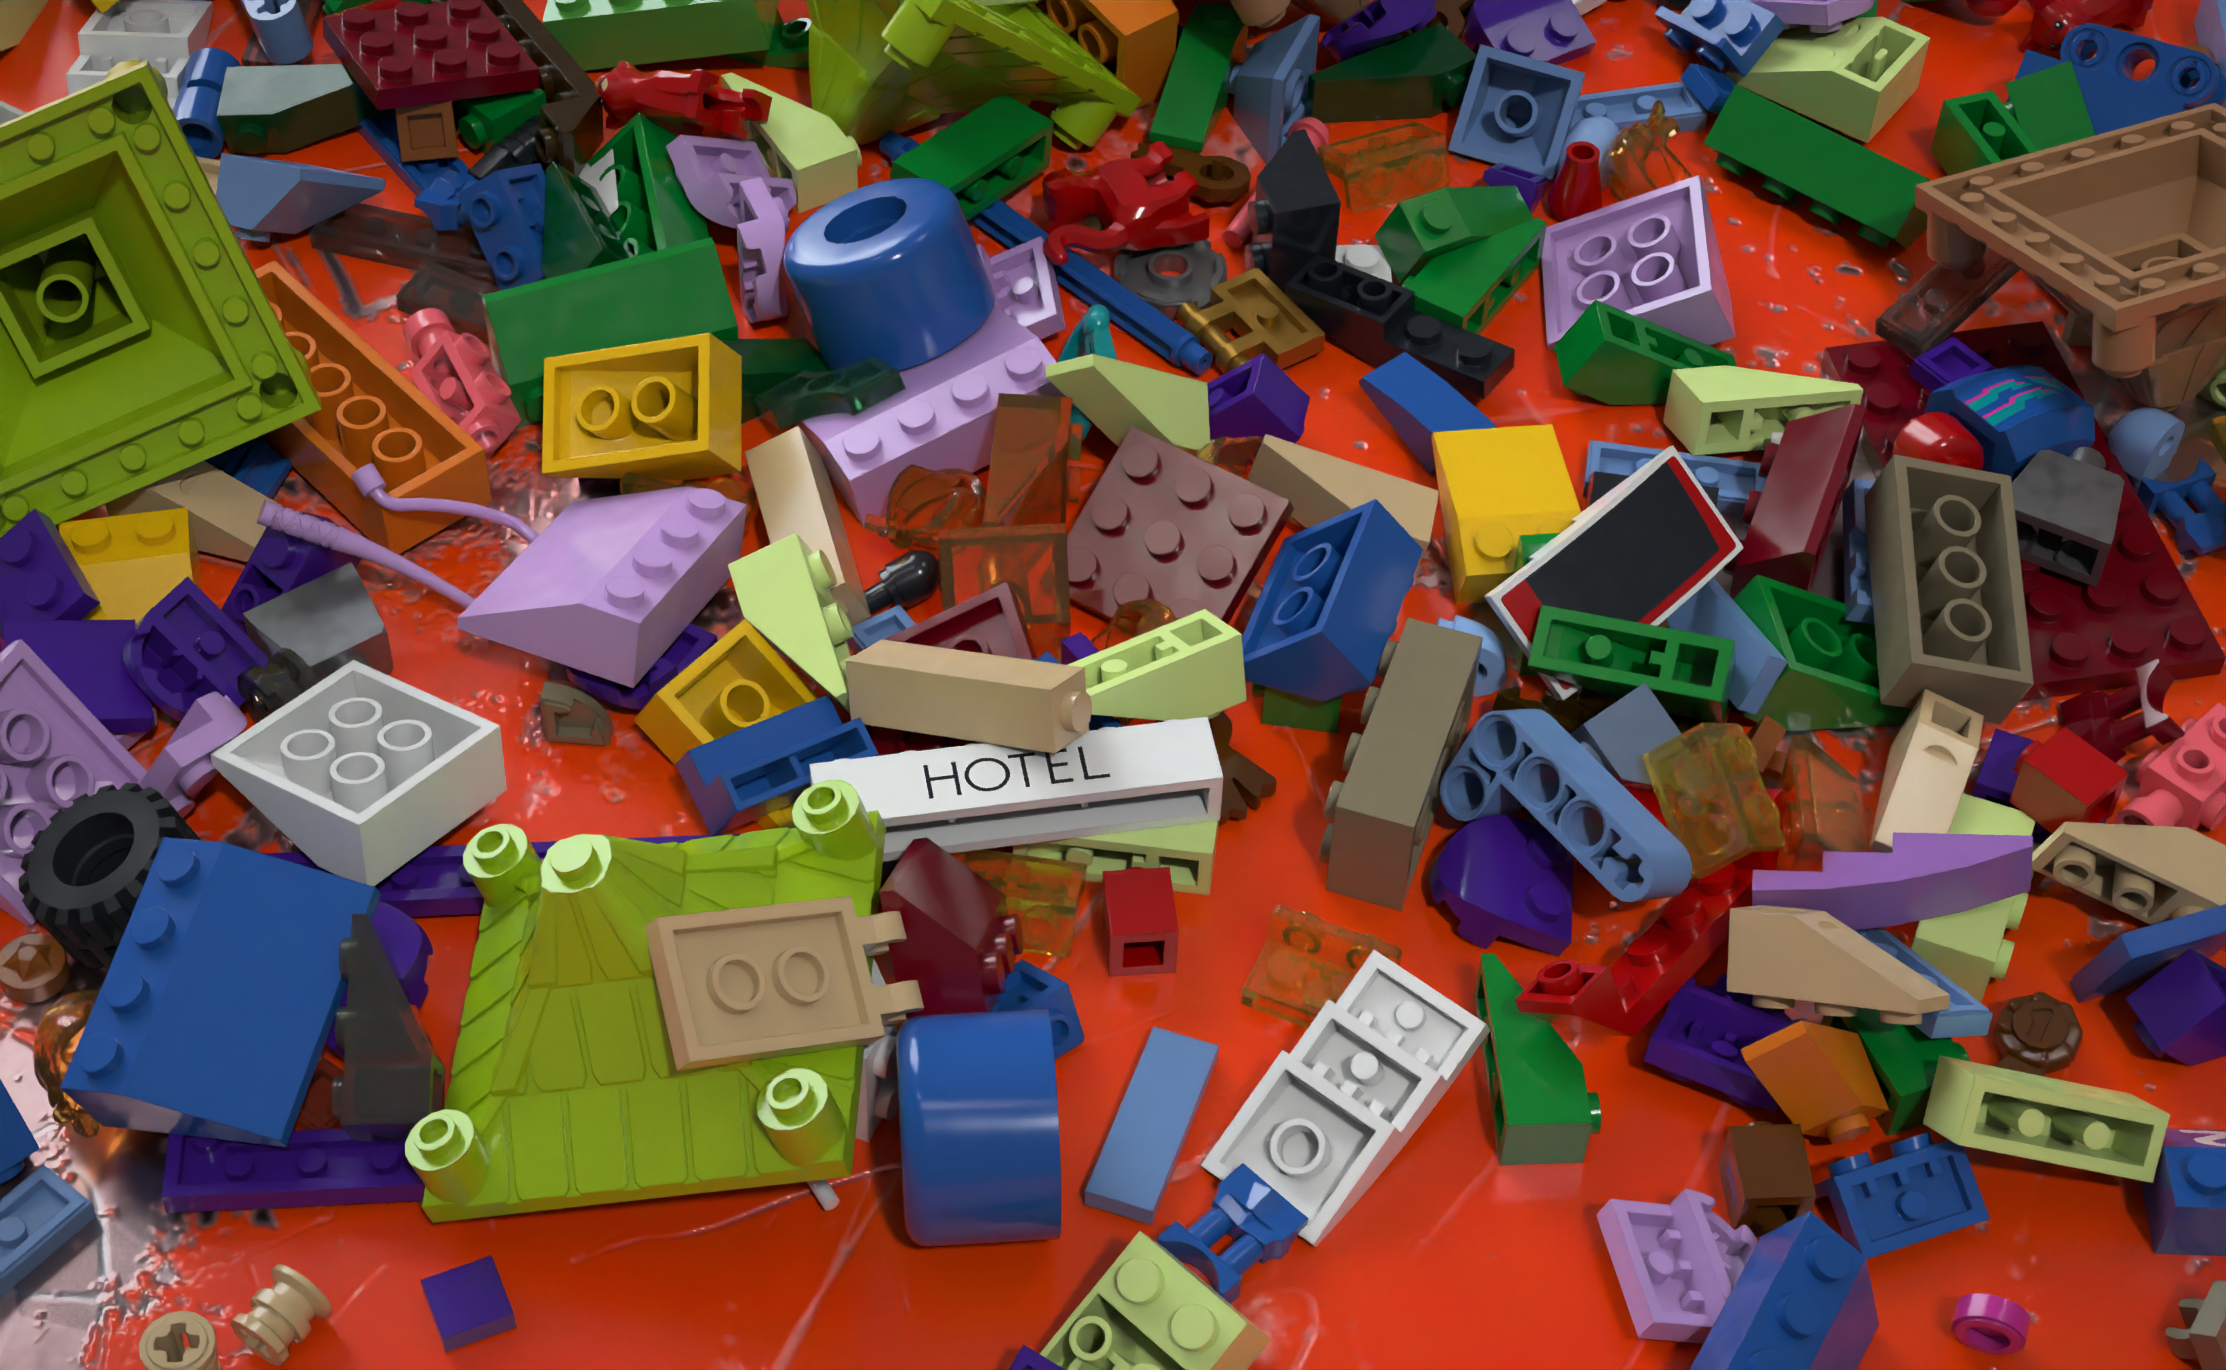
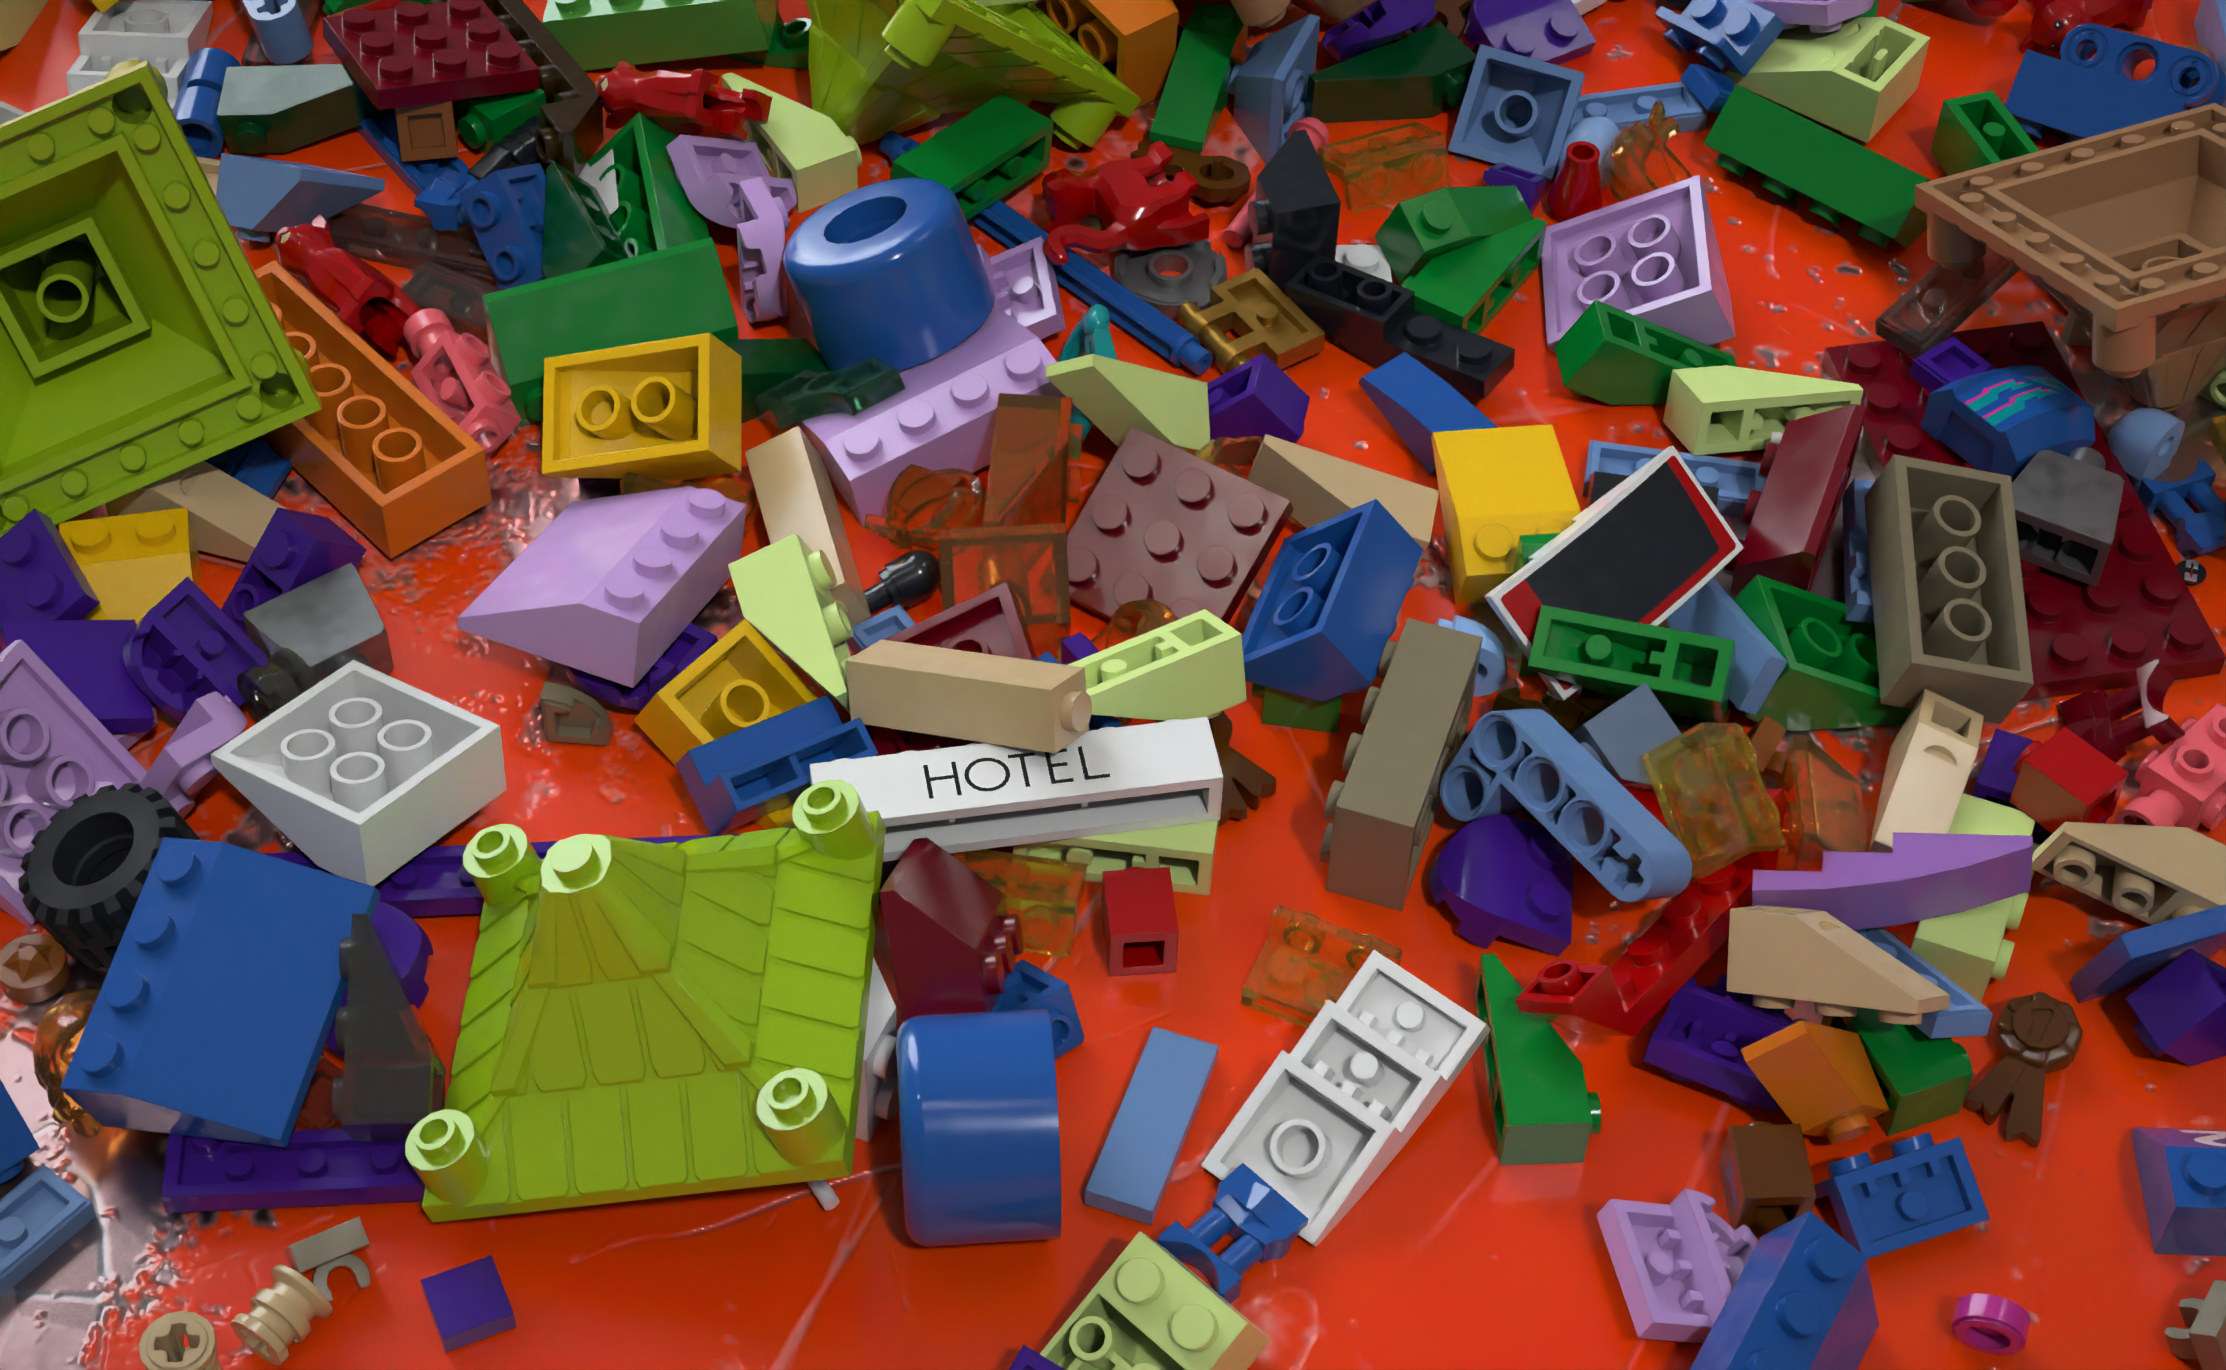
lavender piece [257,463,539,609] -> none
tan tile [644,896,924,1071] -> none
red head [1892,412,1984,471] -> none
yellowish green brick [1923,1056,2170,1183] -> none
green brick [2003,60,2095,151] -> none
none -> red animal [275,214,423,356]
none -> dark tan tile [285,1216,370,1302]
none -> black piece [2177,559,2207,584]

